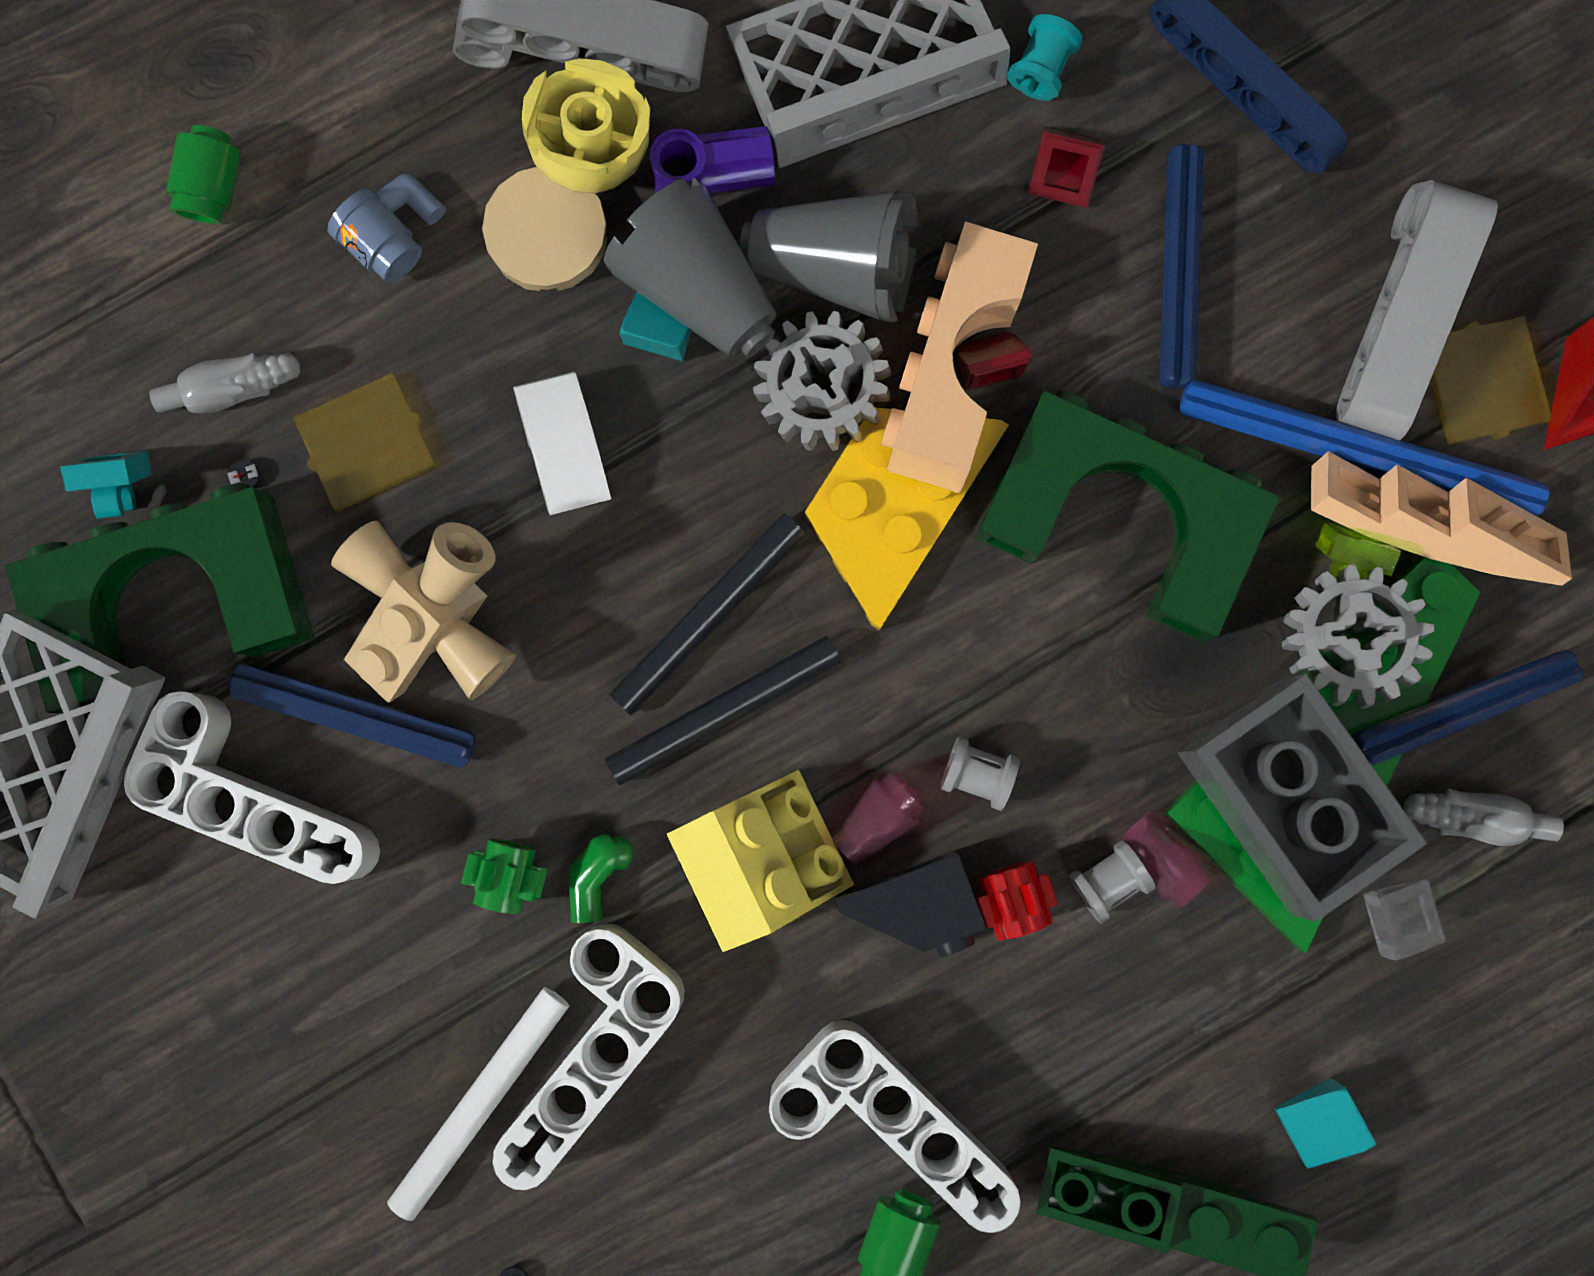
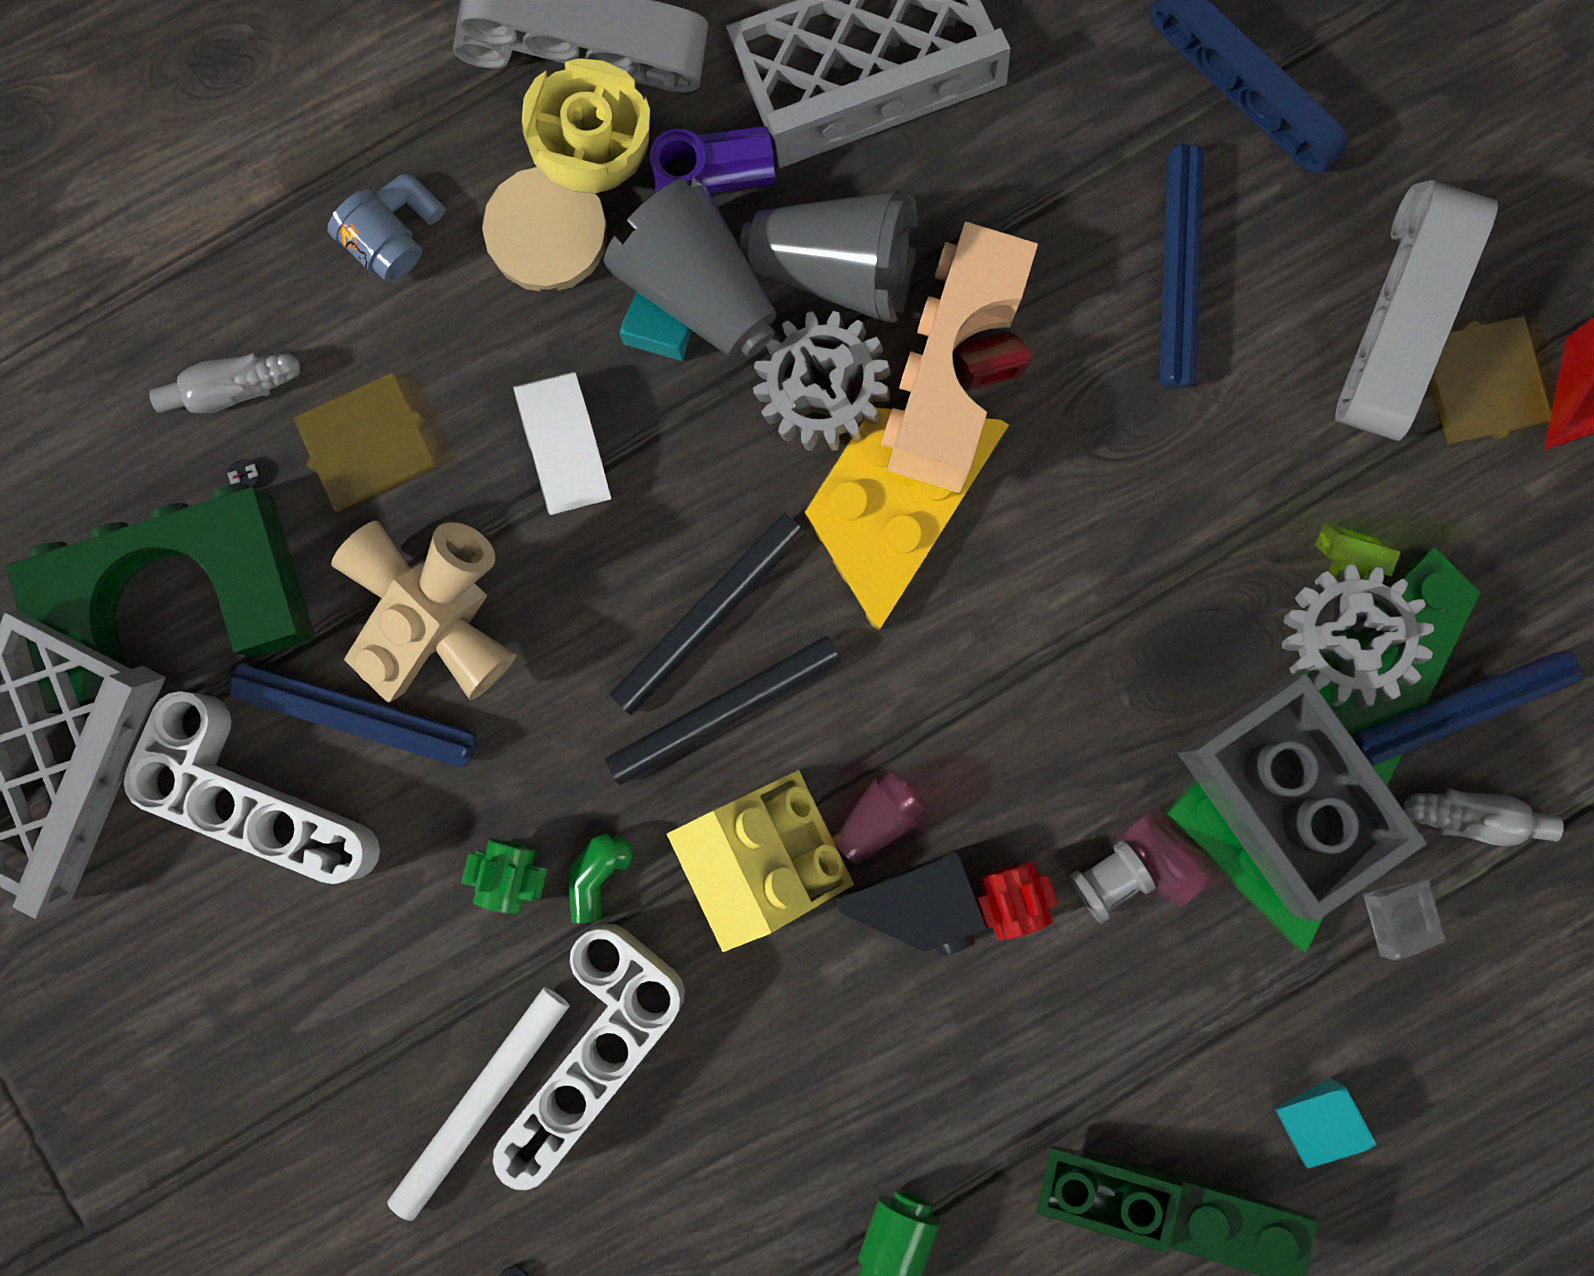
teal tile [60,450,152,519] -> none
green brick [165,125,241,225] -> none
white beam [769,1020,1020,1233] -> none
light grey bush [940,736,1020,811] -> none
dark green arch [974,391,1280,642] -> none
teal bush [1007,14,1083,101] -> none
dark red slope [1028,126,1105,208] -> none
blue axle [1179,380,1550,516] -> none
light nougat slope [1311,451,1572,586] -> none

